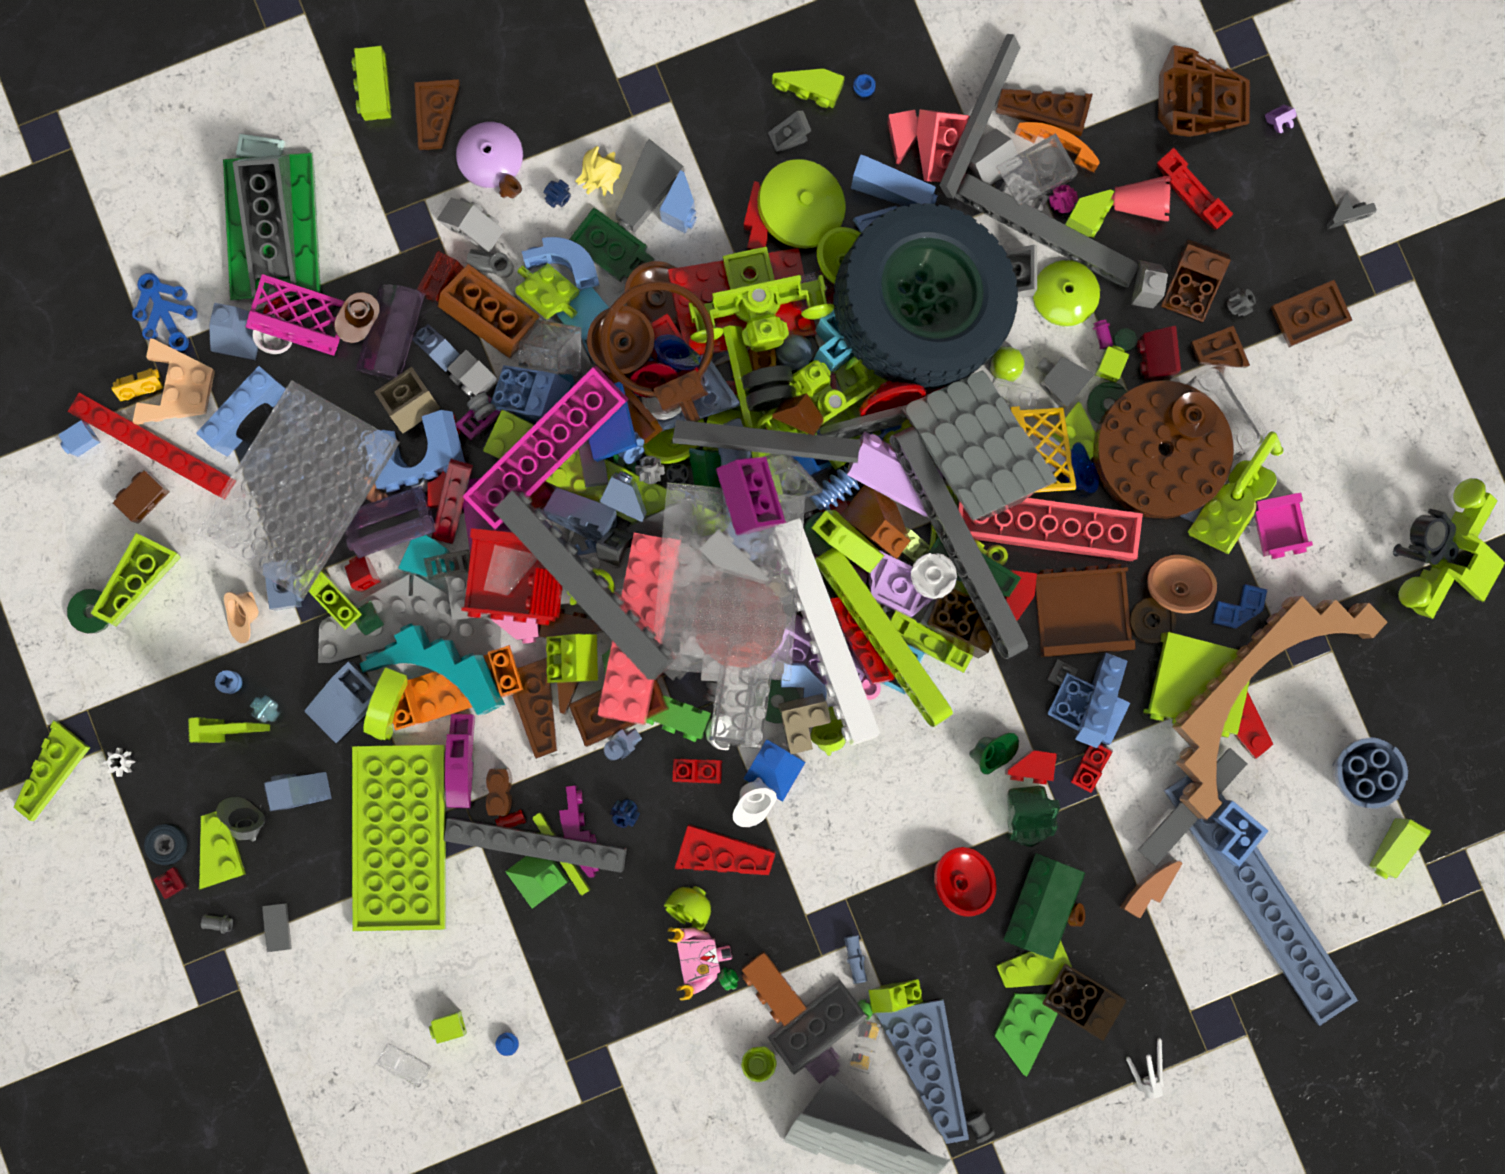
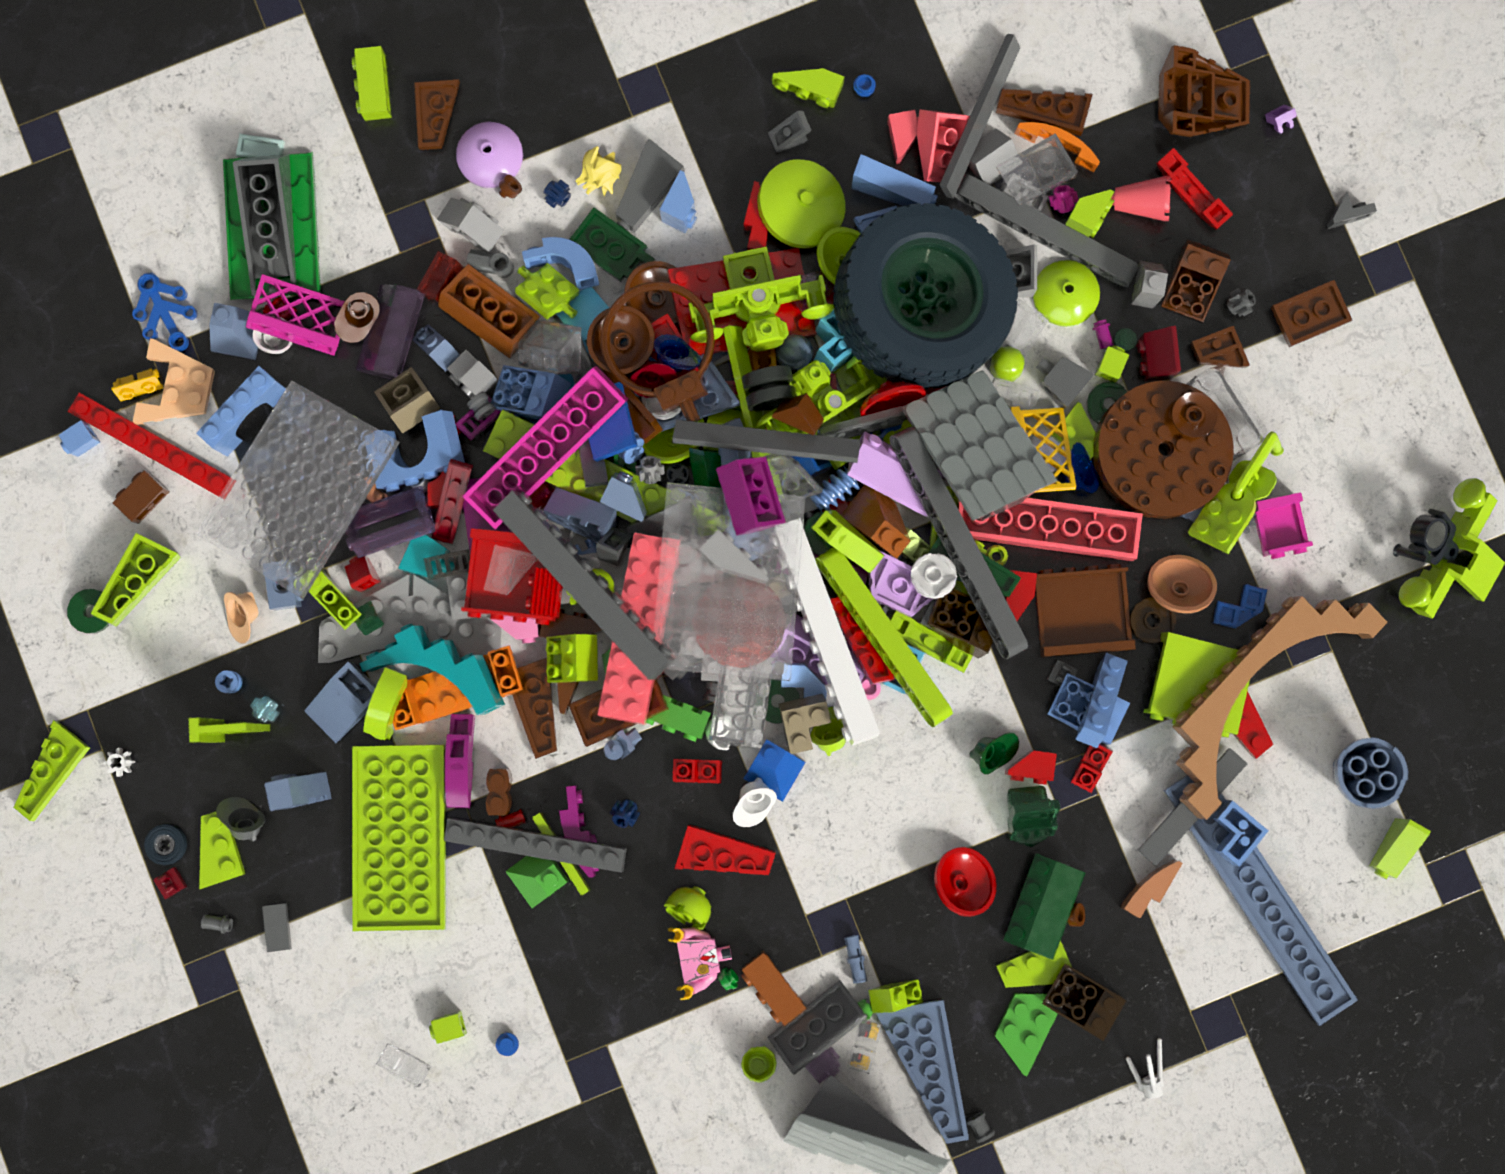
none -> clear wing [1006,298,1050,357]

